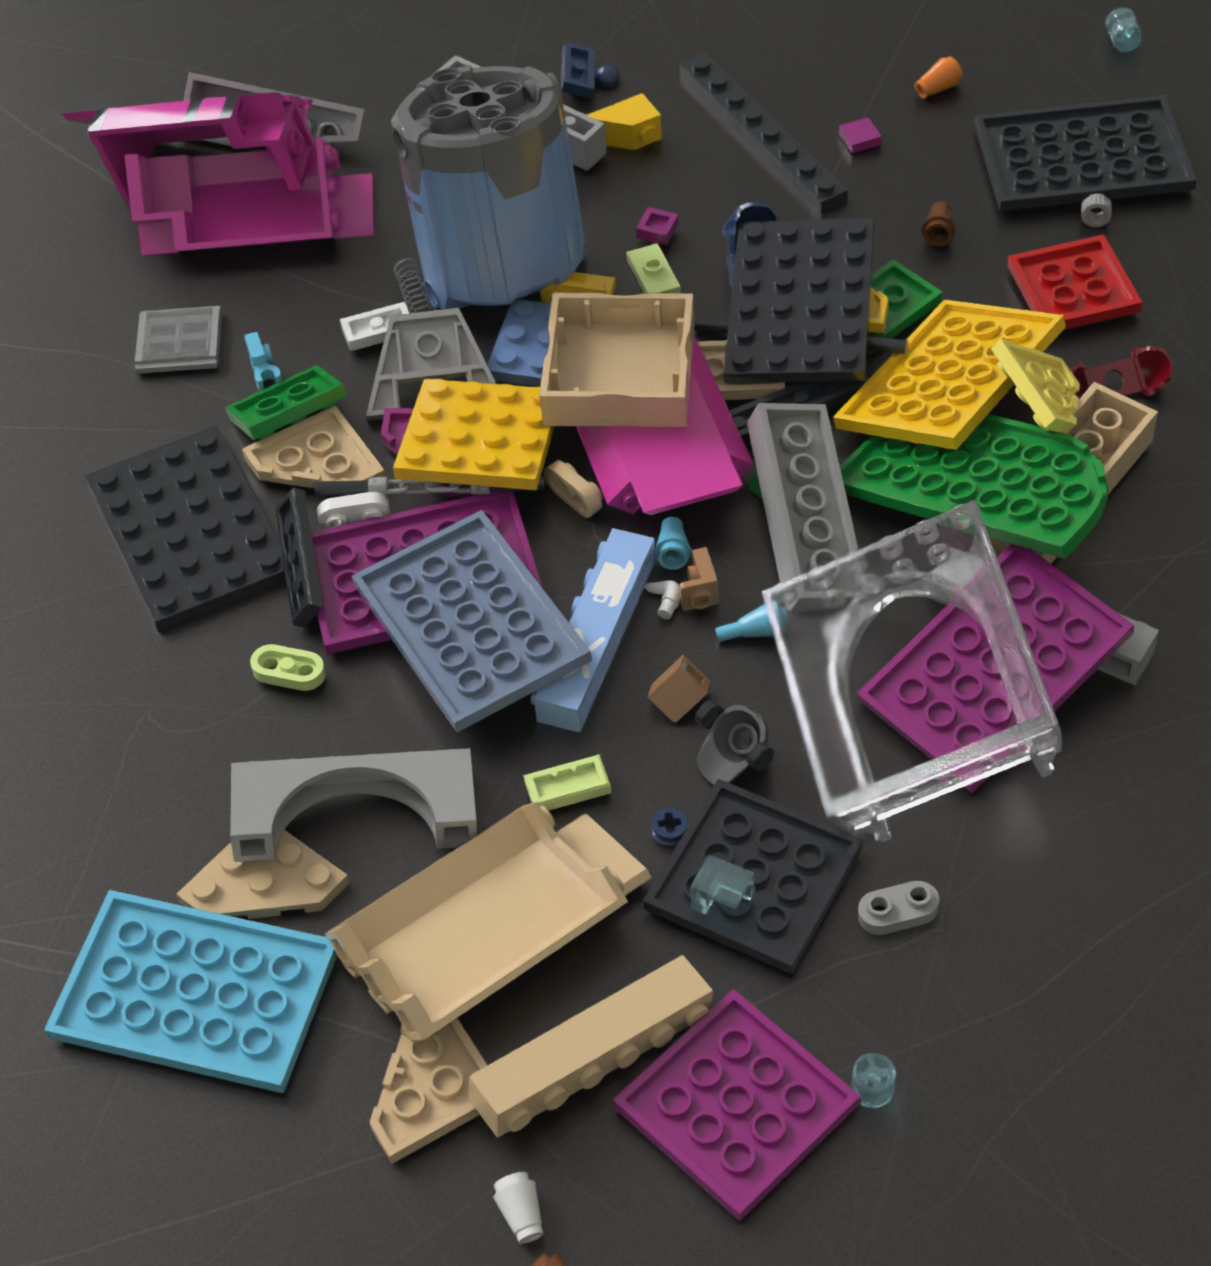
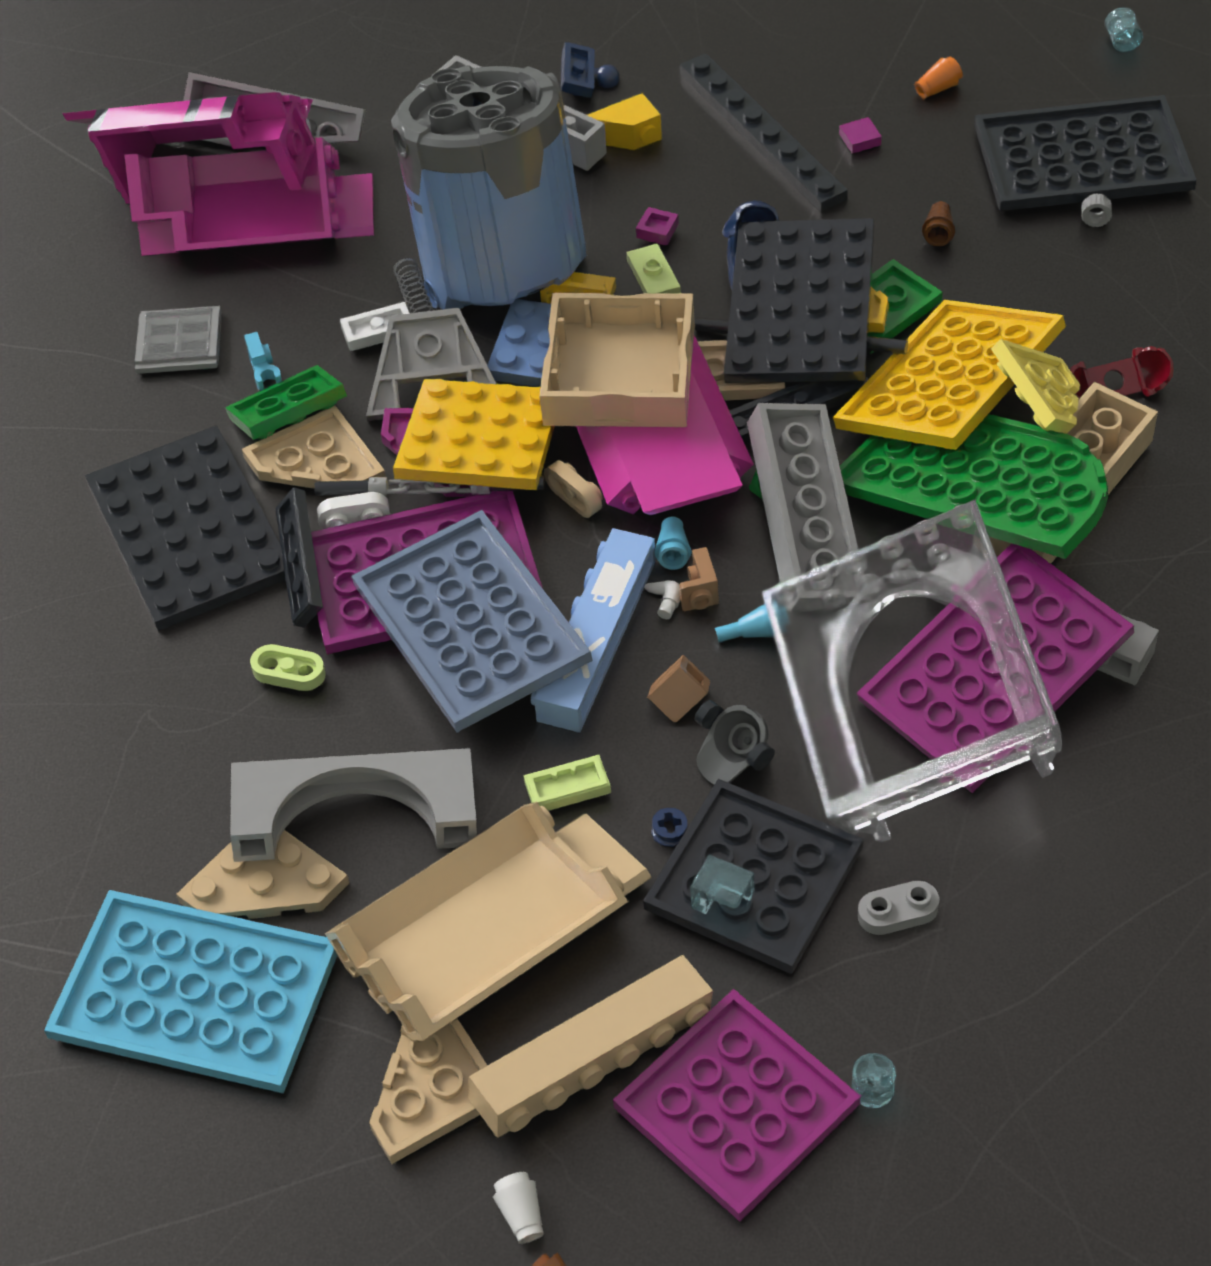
red plate [1007,235,1143,330] -> none

